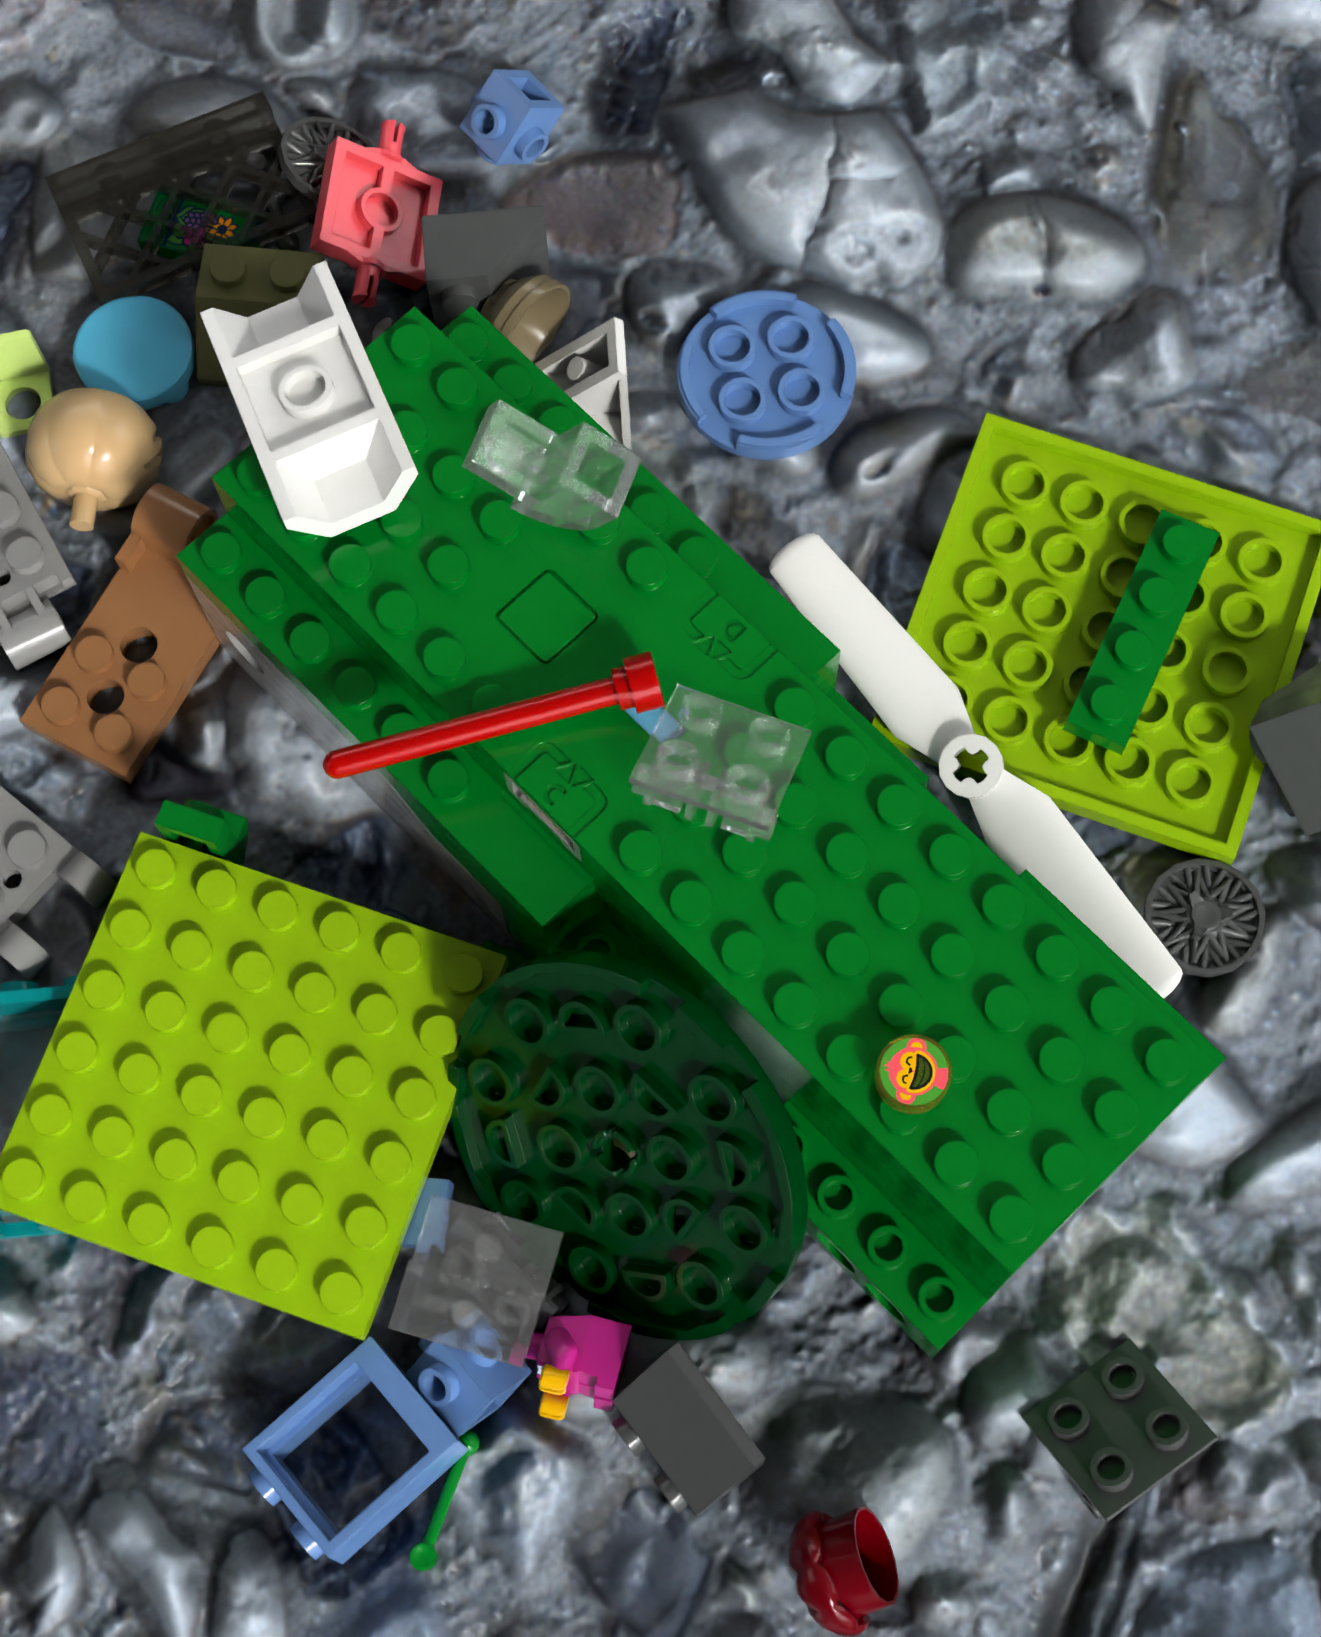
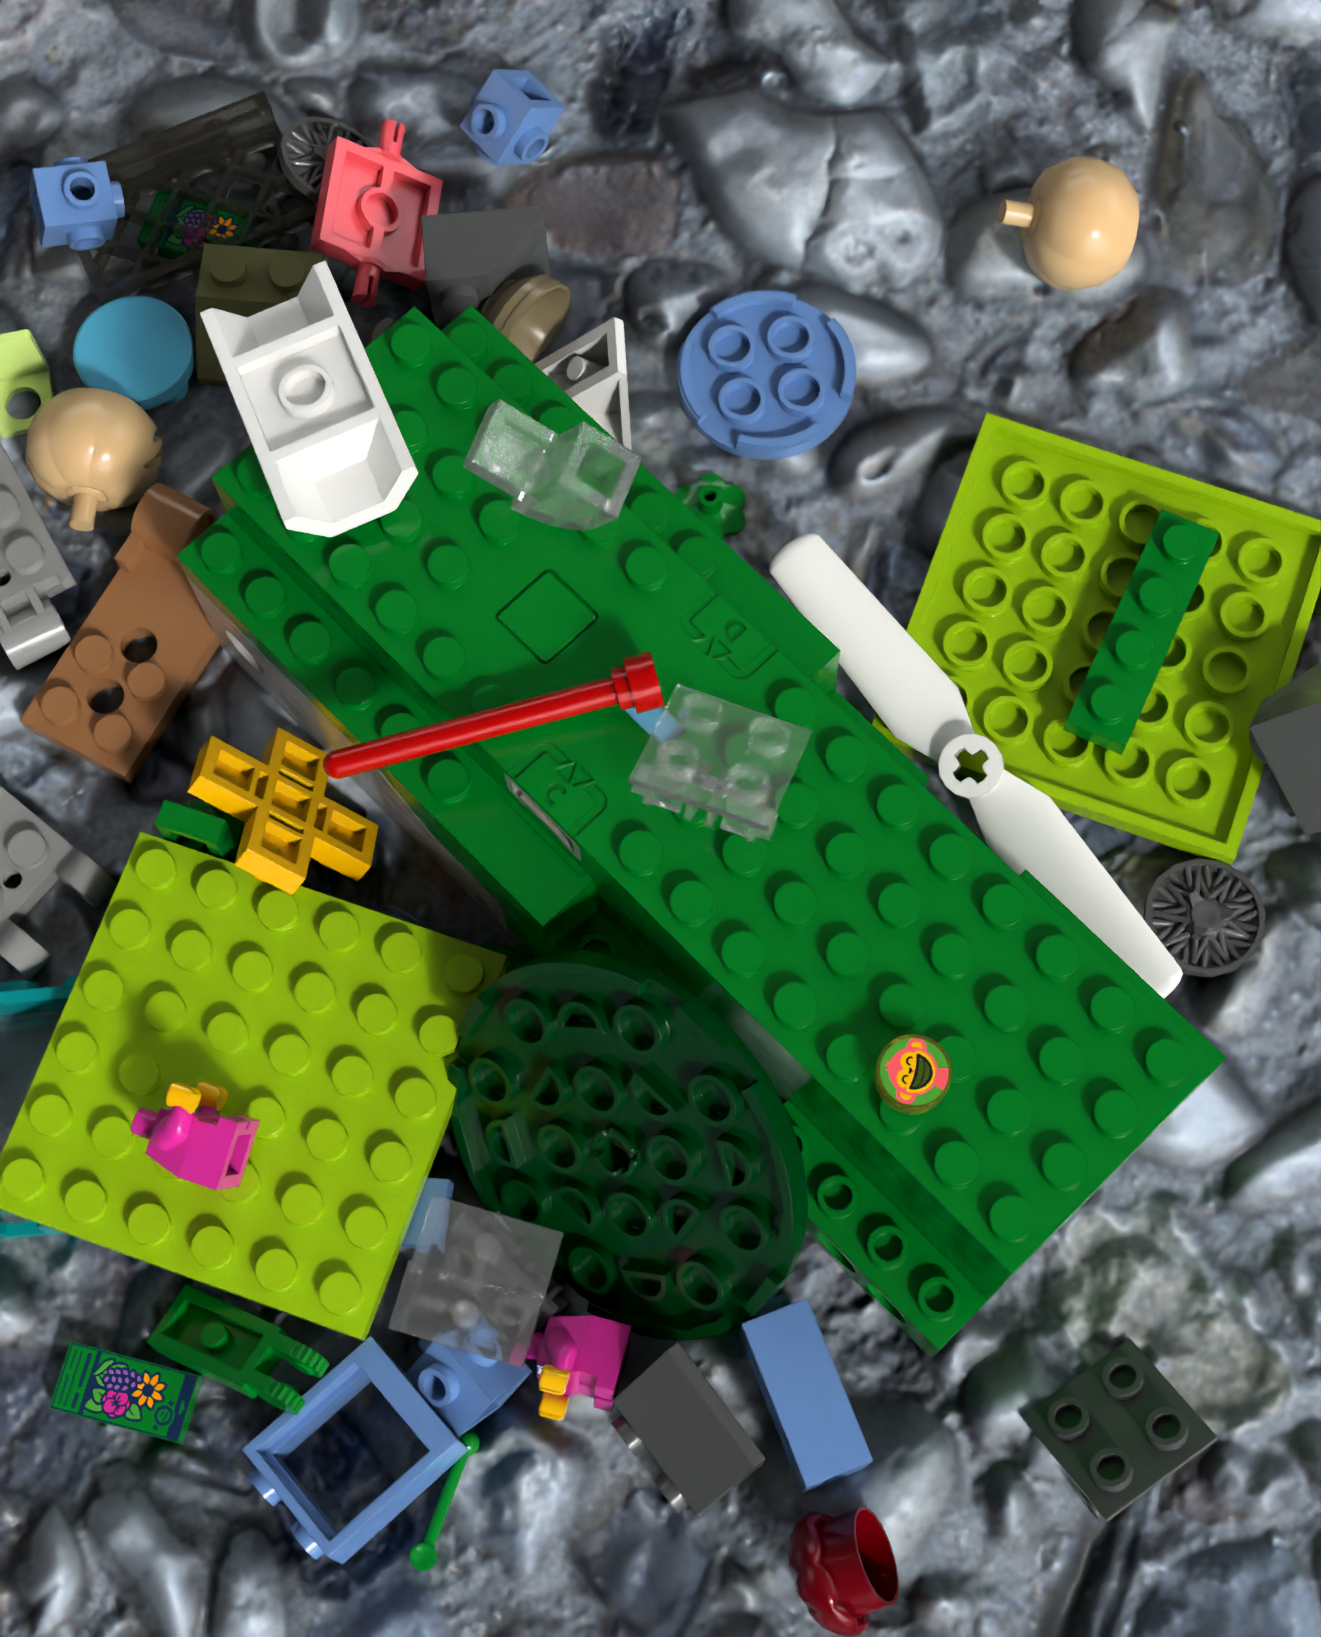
none -> medium blue brick [29,157,125,251]
none -> tile [49,1341,204,1445]
none -> dark pink piece [131,1081,260,1190]
none -> green hinge [146,1284,330,1416]
none -> yellow plate [187,727,379,895]
none -> green plant [675,473,746,540]
none -> medium blue window [739,1293,873,1494]
none -> tan piece [998,156,1139,291]

